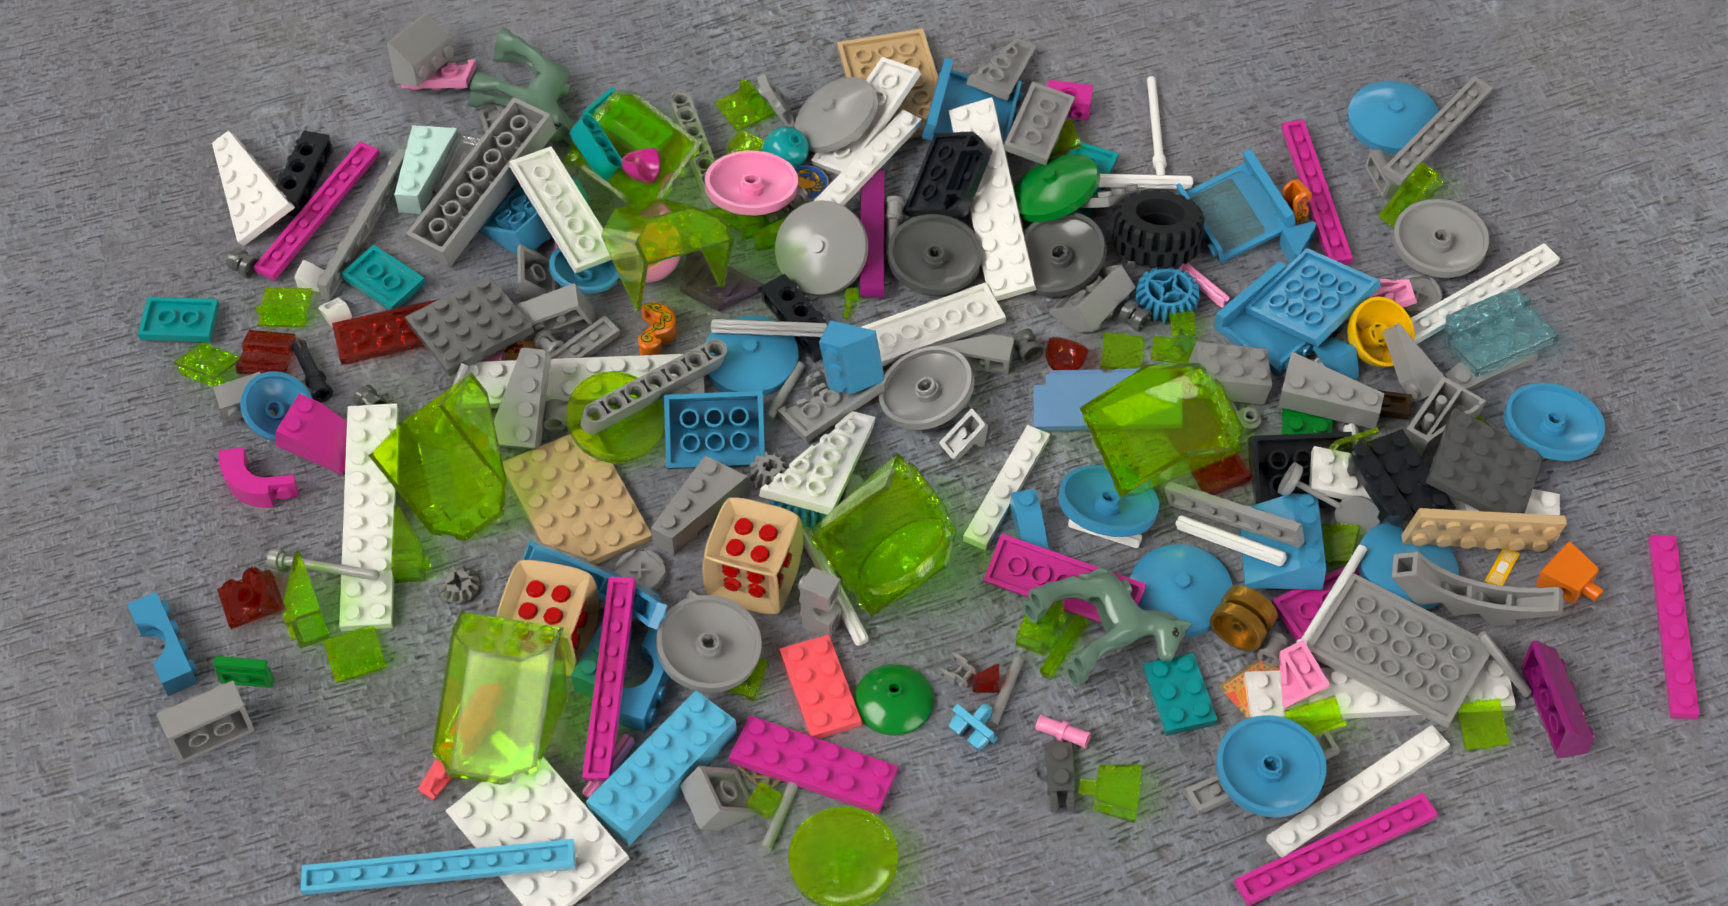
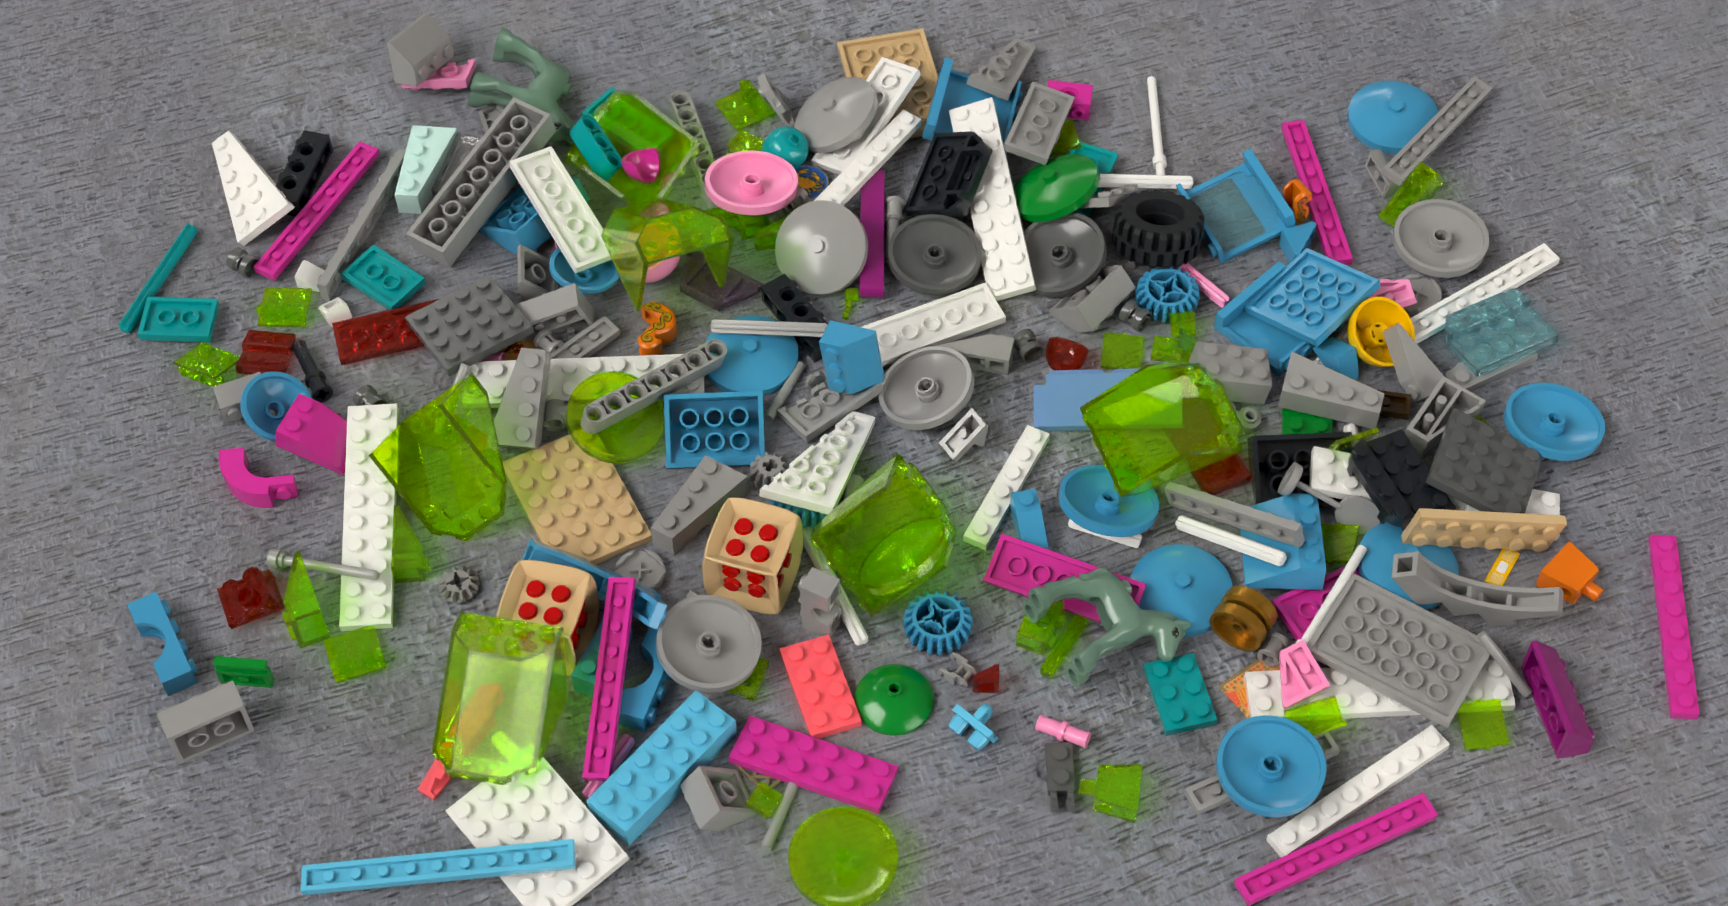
light grey bar [987,657,1024,727] -> none
none -> teal axle [118,223,198,333]
none -> dark azure gear [903,588,973,657]

